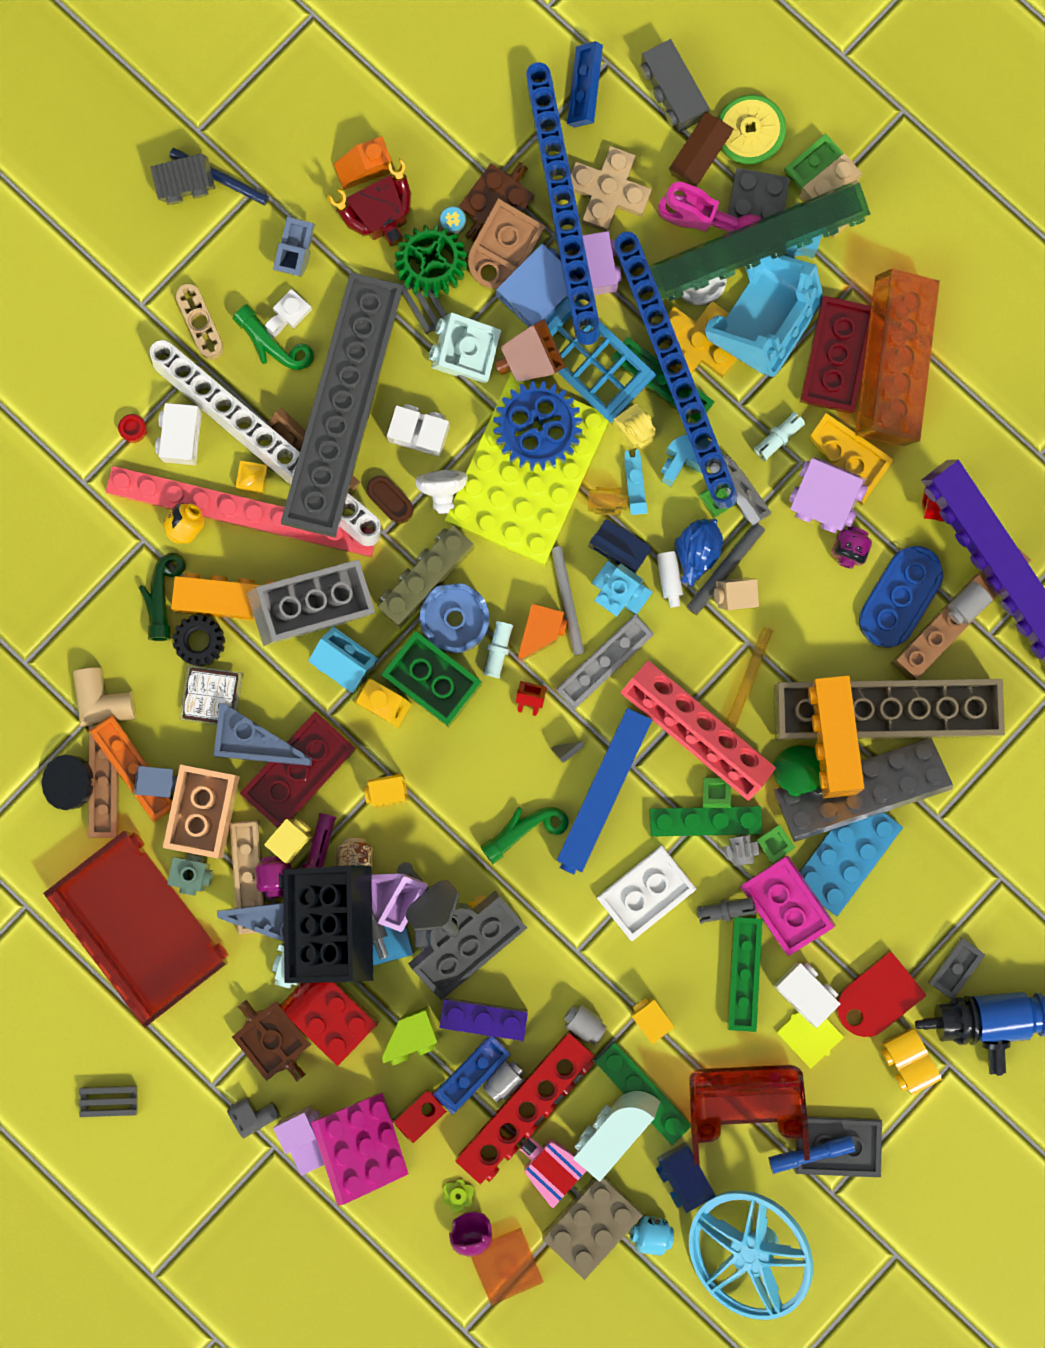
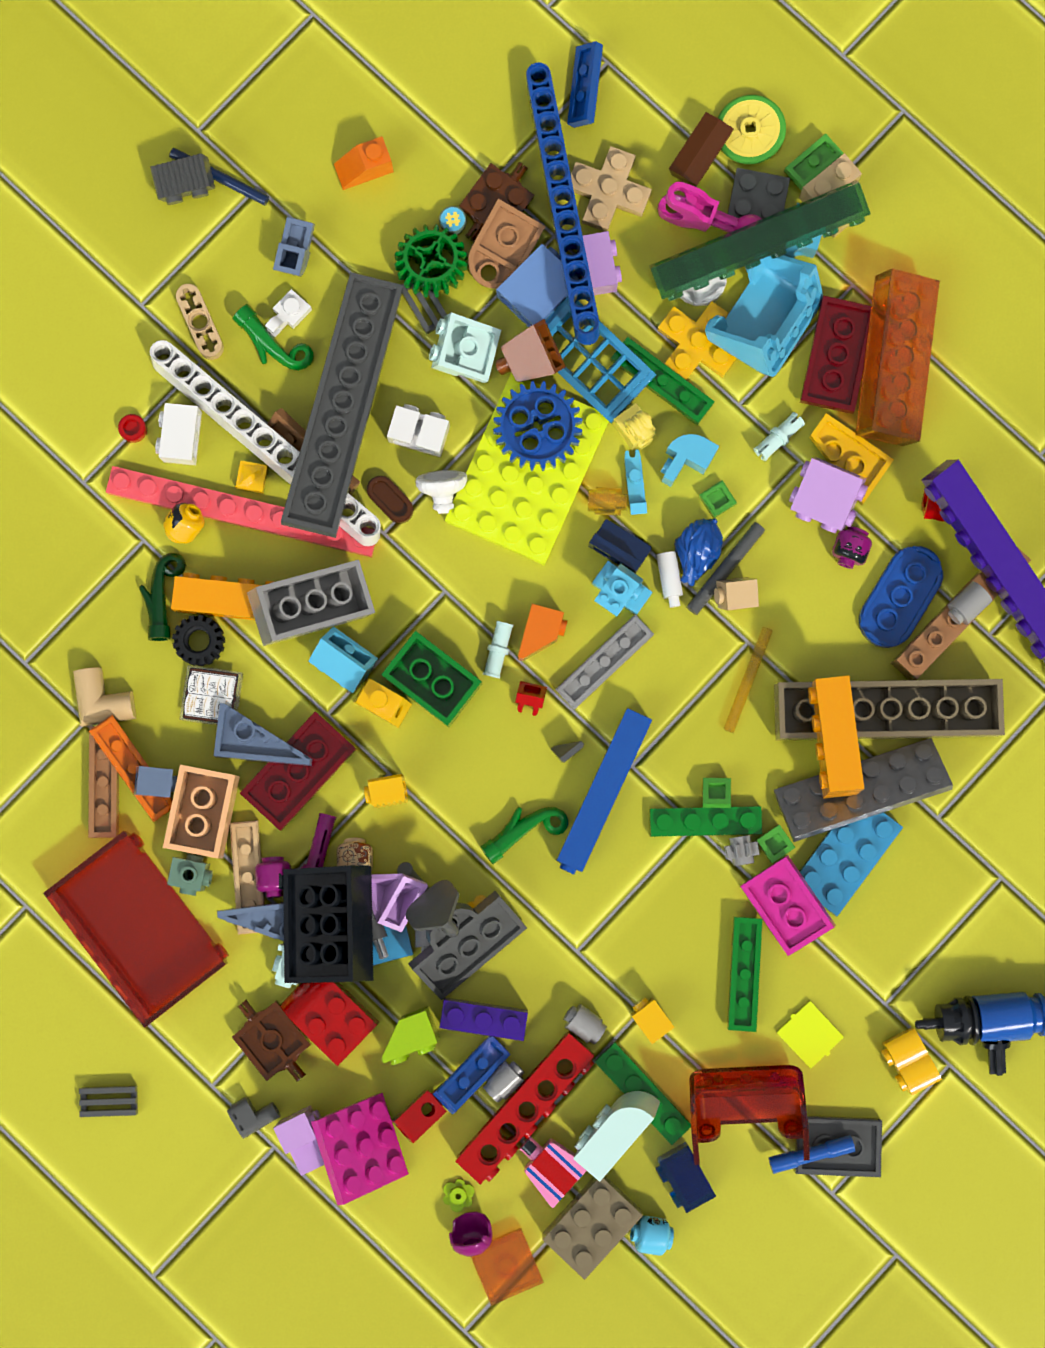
black tile [42,754,94,810] -> none
light yellow brick [264,818,313,863] -> none
dark red torso [327,158,412,246] -> none
olive brick [378,525,474,629] -> none
medium blue plate [420,583,489,653] -> none
light grey bar [551,546,584,655] -> none
white tile [596,845,696,942] -> none
blue beam [615,232,738,509] -> none
coral brick [620,660,776,801] -> none
dark grey brick [639,39,710,133] -> none
medium azure wheel [689,1190,813,1320] -> none
dark grey pin [697,896,756,924] -> none
light grey hinge [709,454,771,525] -> none
green dish [773,745,820,797] -> none
white brick [773,962,840,1028] -> none
red tile [836,951,927,1037] -> none
dark grey plate [928,937,985,1000] -> none

